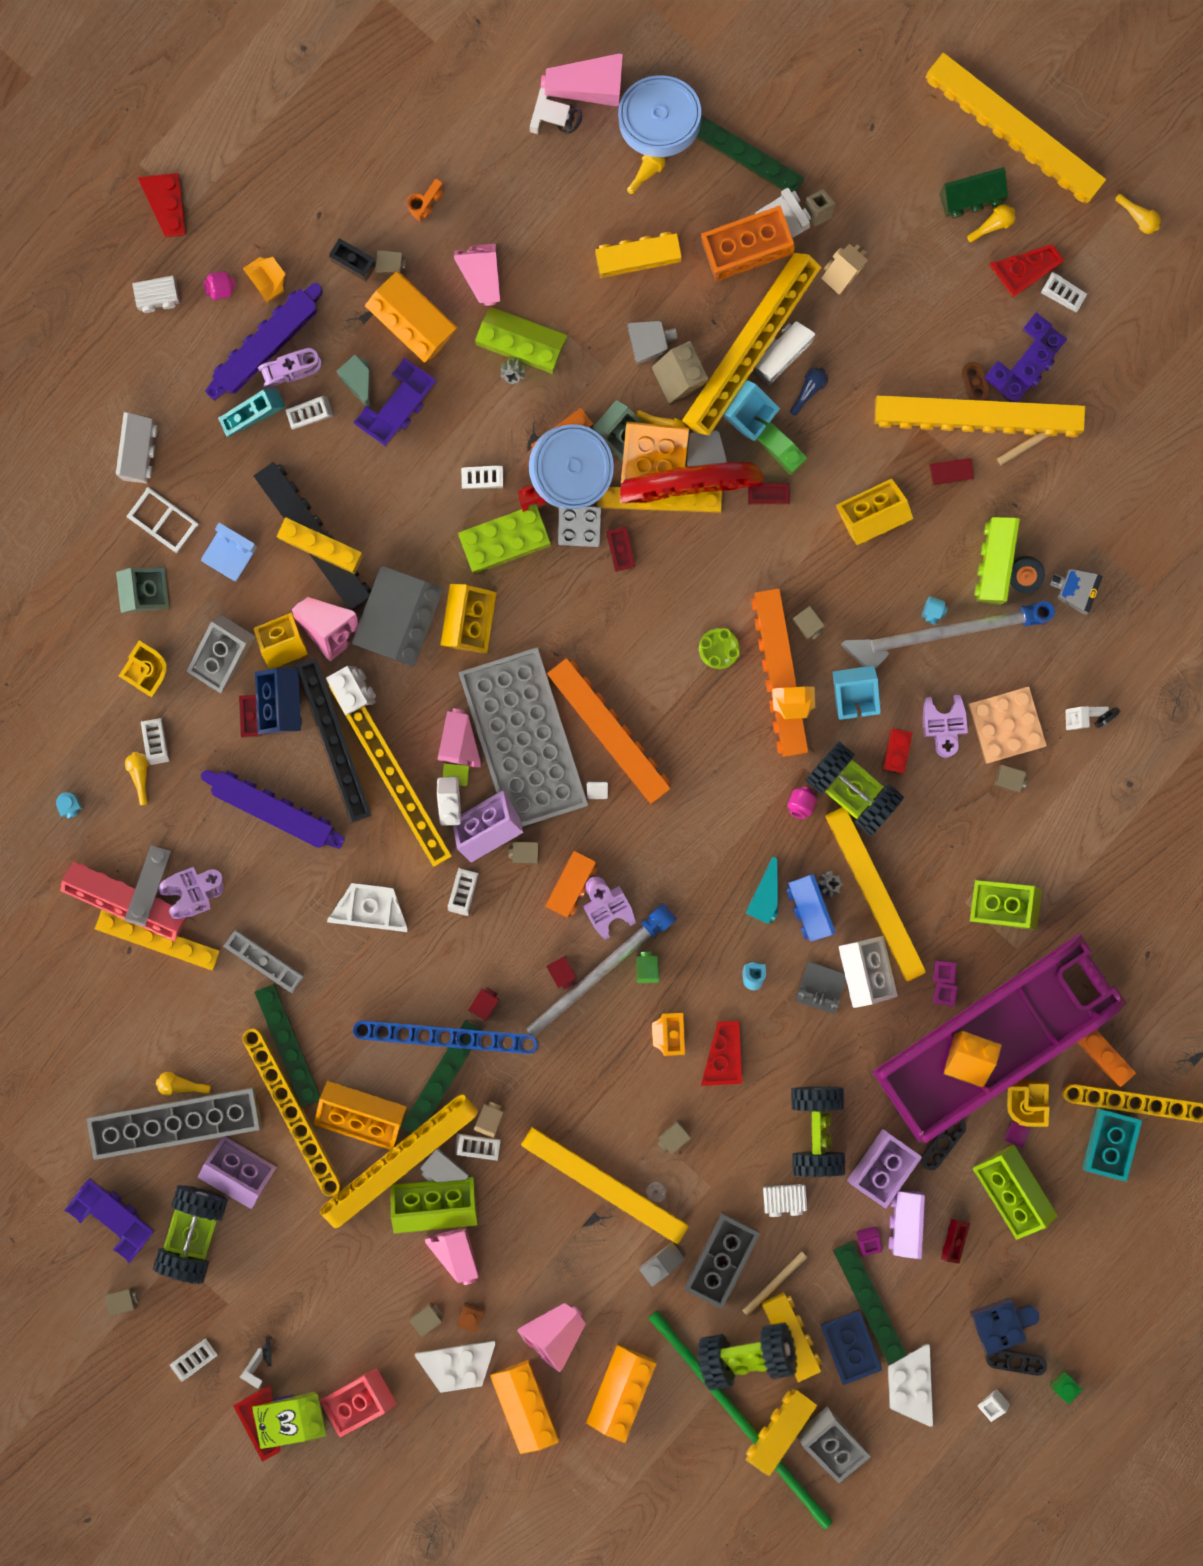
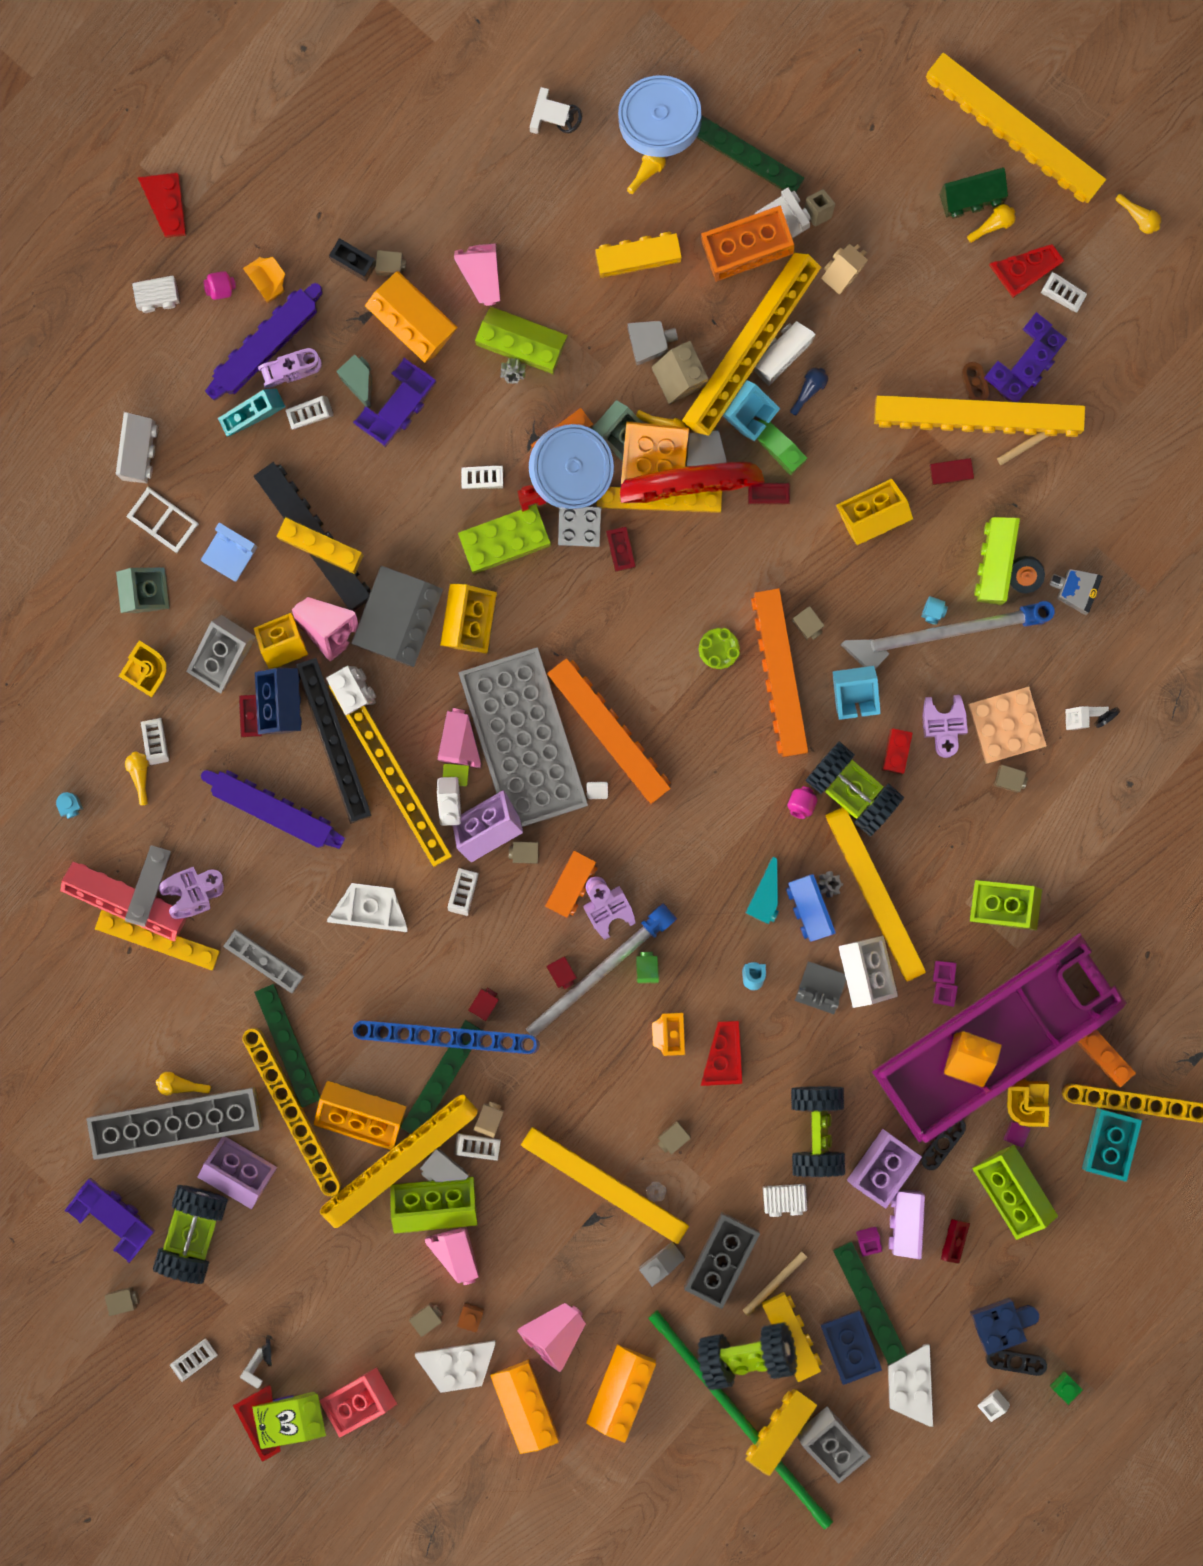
orange plate [407,179,444,222] -> none
bright pink slope [541,54,623,107] -> none
light orange slope [772,687,816,719] -> none

